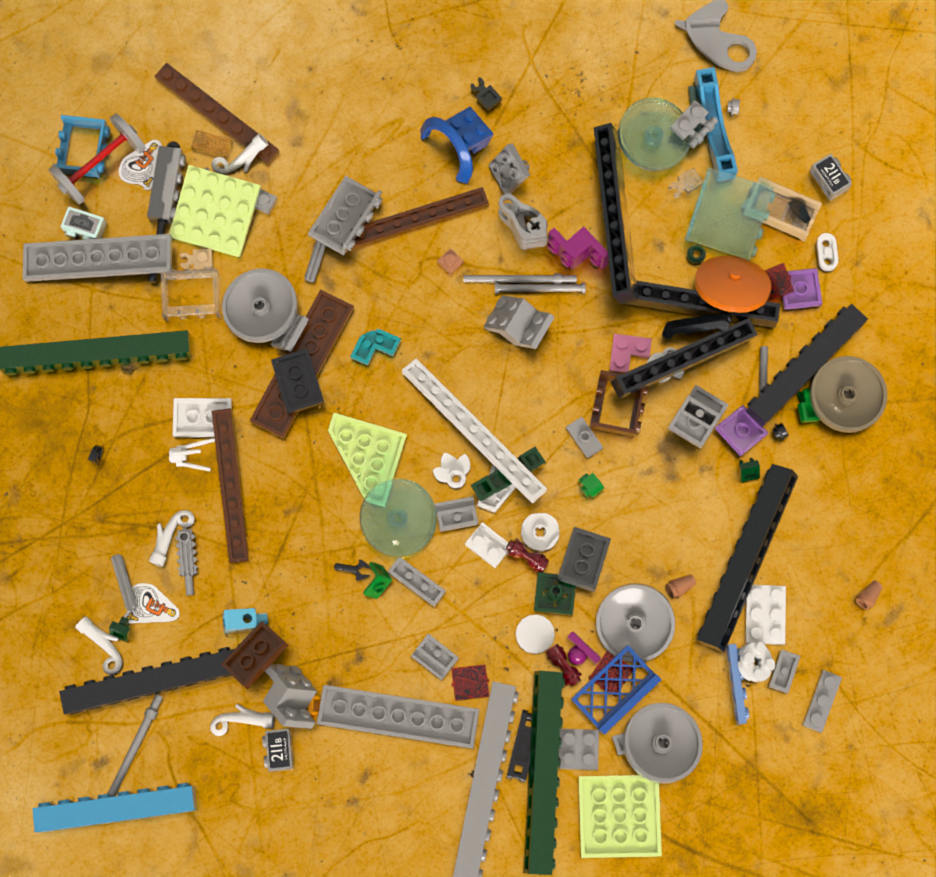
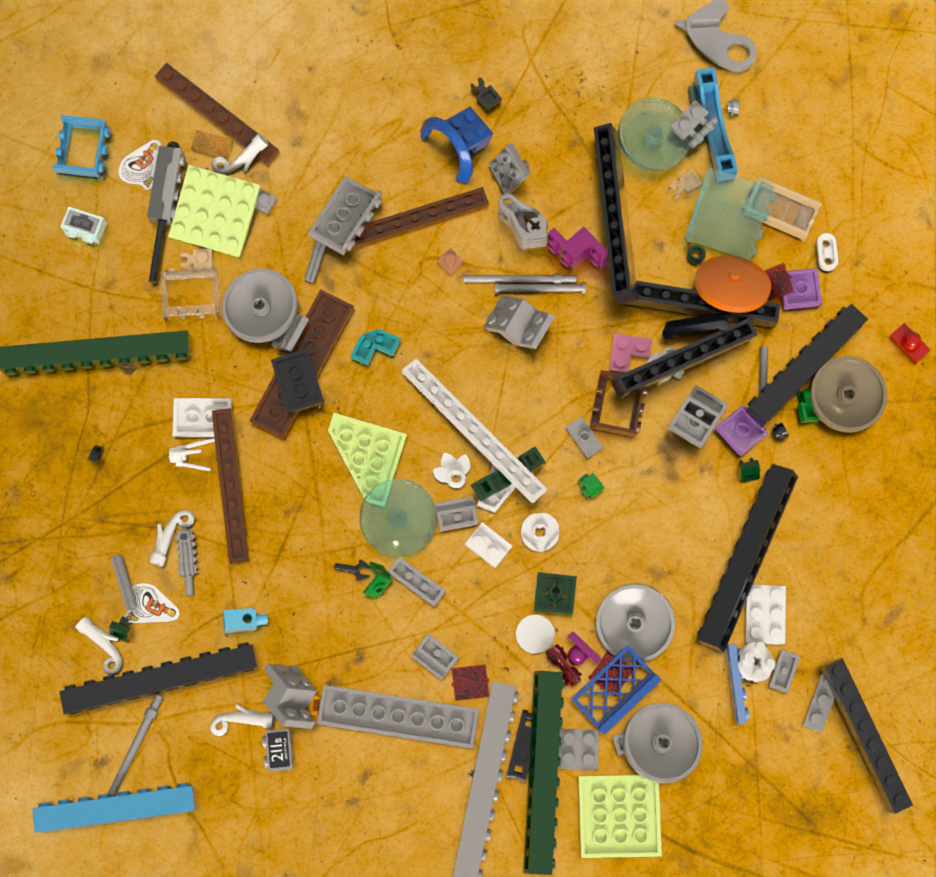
light grey plate [23,234,172,282] -> none
light grey piece [48,113,146,205] -> none
reddish brown plate [221,621,289,690] -> none
dark red piece [506,538,549,572] -> none
dark grey plate [557,527,611,592] -> none
nougat cone [665,574,696,598] -> none
black tile [789,199,810,223] -> none
brick [810,154,852,201] -> none
nougat cone [856,580,883,610] -> none
none -> black brick [820,658,913,814]
none -> red tile [889,323,931,363]

